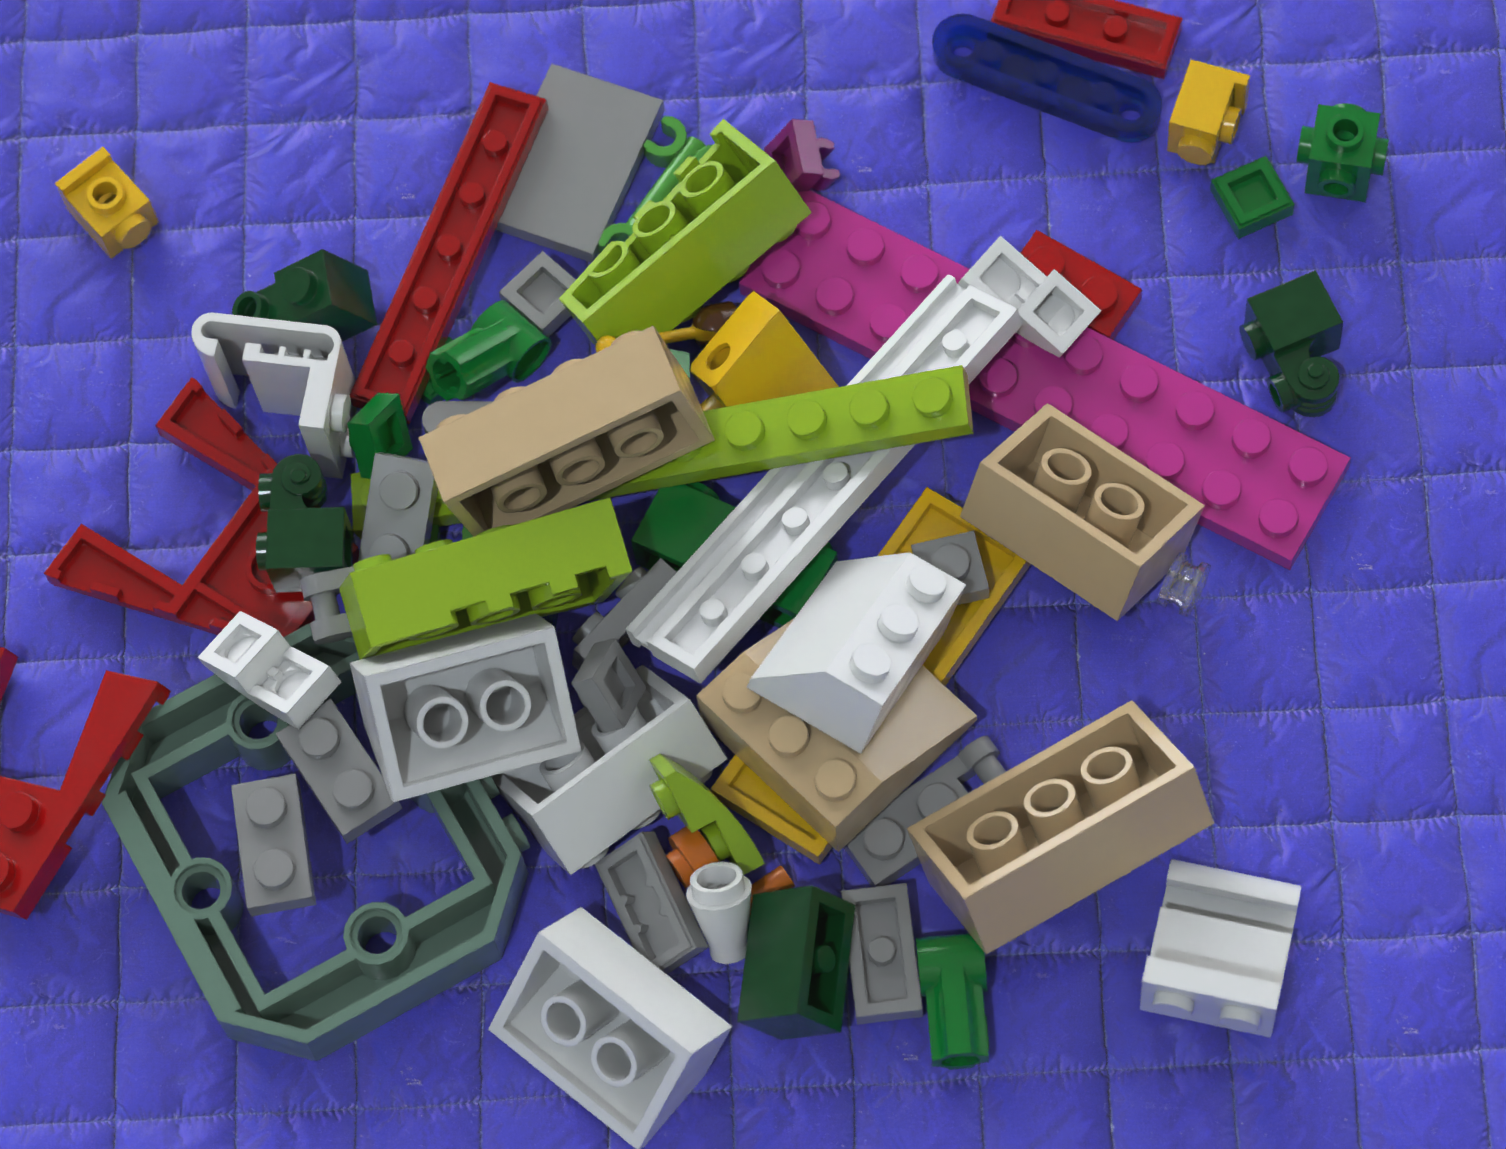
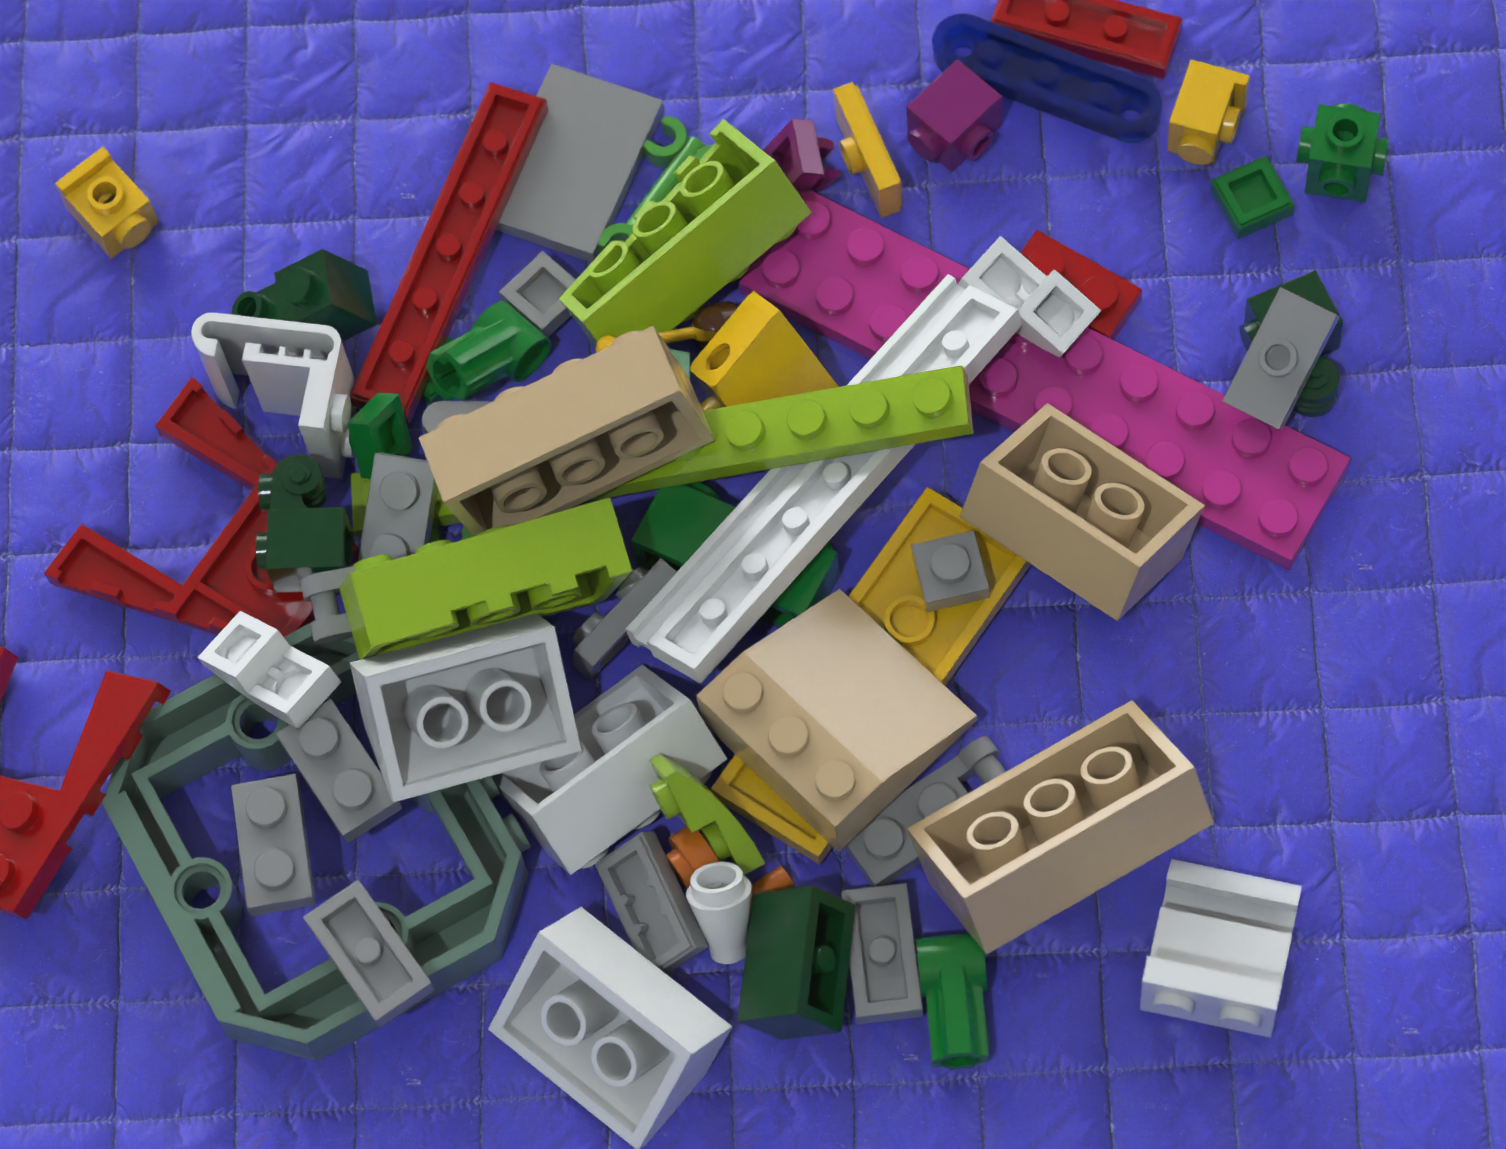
light grey plate [571,638,647,733] -> none
white slope [747,552,966,754] -> none
clear bush [1157,552,1211,617] -> none
none -> light grey plate [303,880,435,1028]
none -> yellow plate [833,82,903,218]
none -> magenta brick [906,59,1002,173]
none -> light grey plate [1222,287,1340,431]

